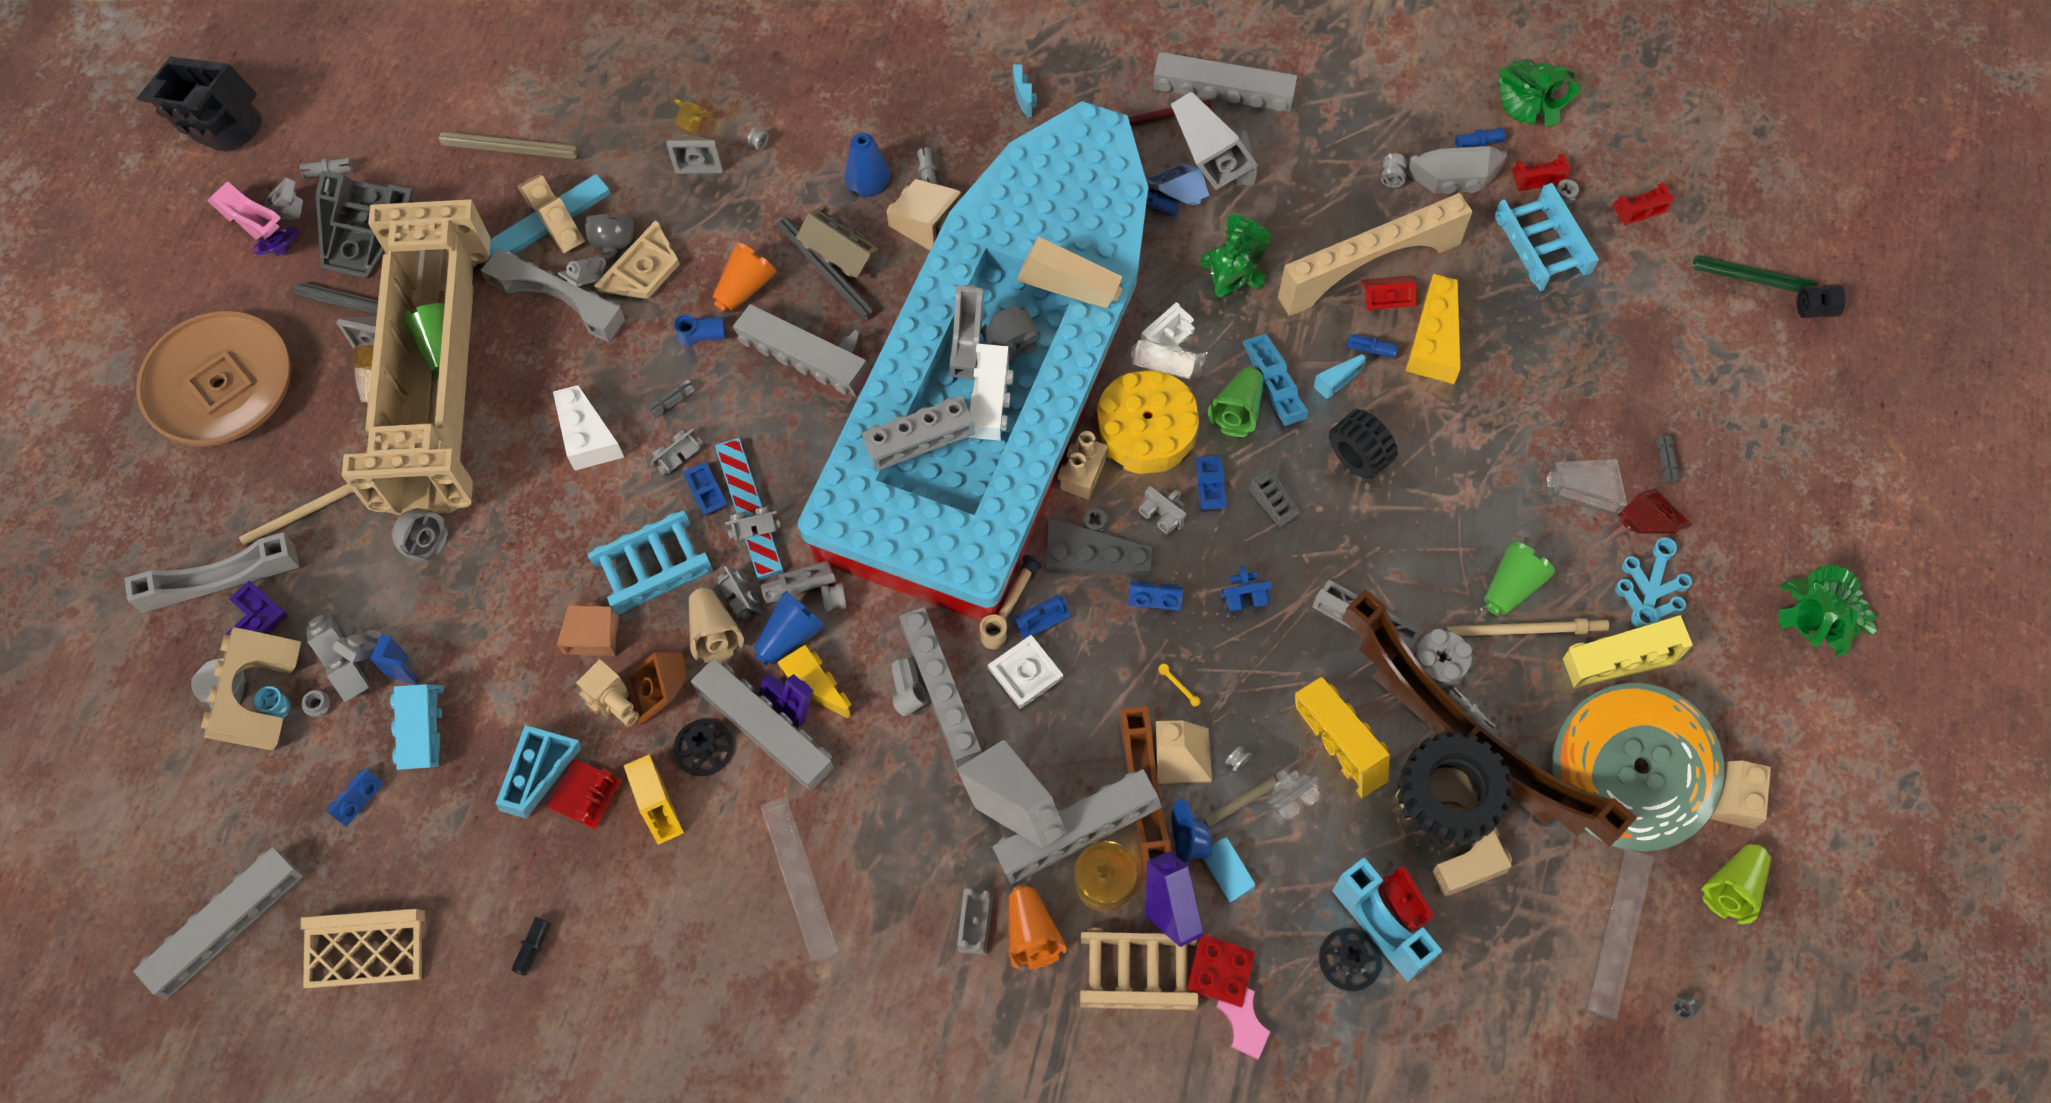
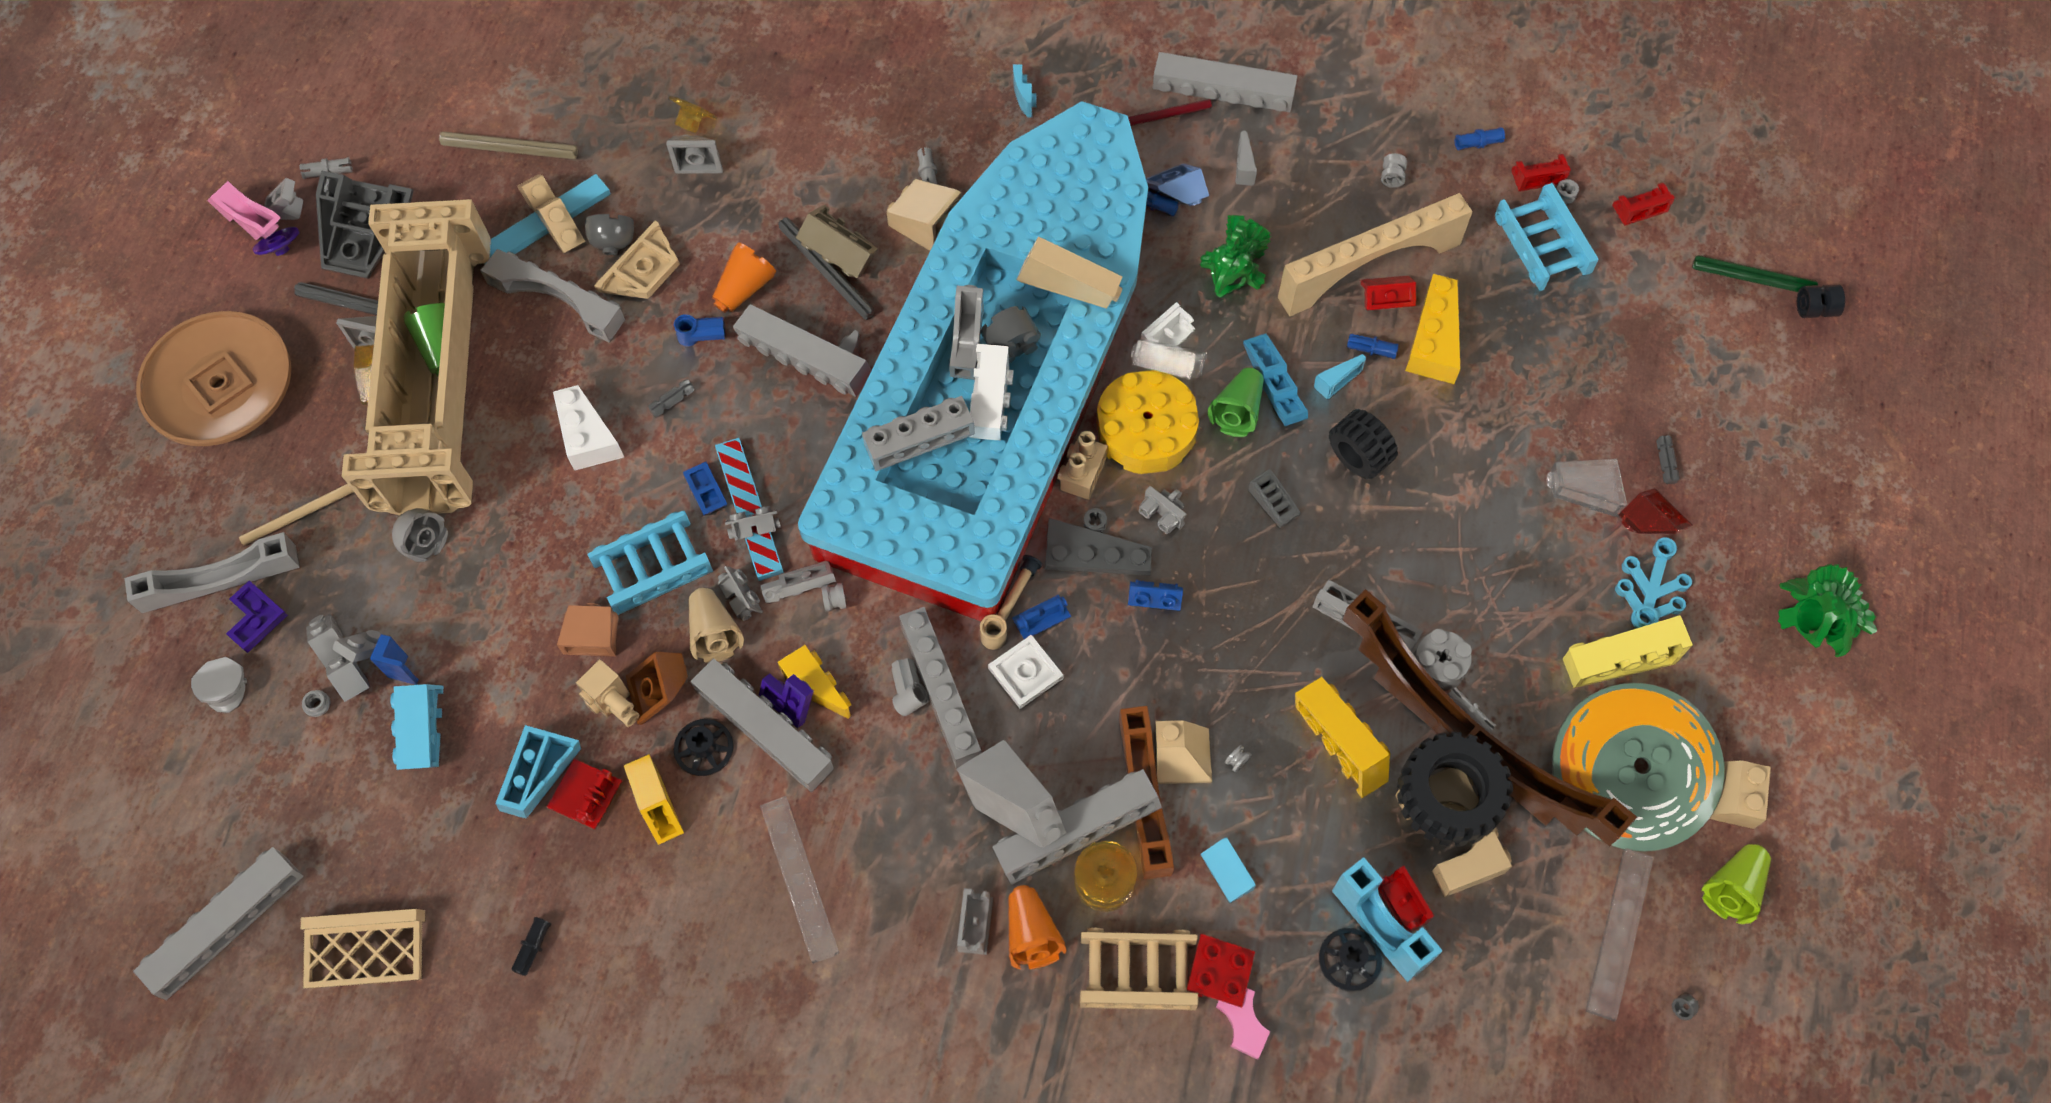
black brick [137,56,262,151] -> none
tan arch [201,627,301,751] -> none
medium azure wheel [253,686,291,718] -> none
blue hinge [326,768,384,826] -> none
light grey hinge [558,256,606,286] -> none
light grey hinge [651,428,703,475] -> none
light grey bush [747,127,769,151] -> none
blue cone [753,591,826,665] -> none
blue cone [844,133,891,197] -> none
dark purple slope [1145,851,1203,947] -> none
yellow hinge [1158,664,1201,707] -> none
slope [1171,91,1258,190] -> none
blue piece [1171,798,1211,864] -> none
blue slope [1195,456,1227,510] -> none
dark tan bar [1203,776,1278,828] -> none
blue hips [1220,566,1272,611] -> none
clear hips [1267,770,1321,820] -> none
light grey wedge [1407,146,1507,194] -> none
tan bar [1446,618,1609,636] -> none
bright green cone [1484,541,1555,616] -> none
green piece [1497,58,1582,127] -> none

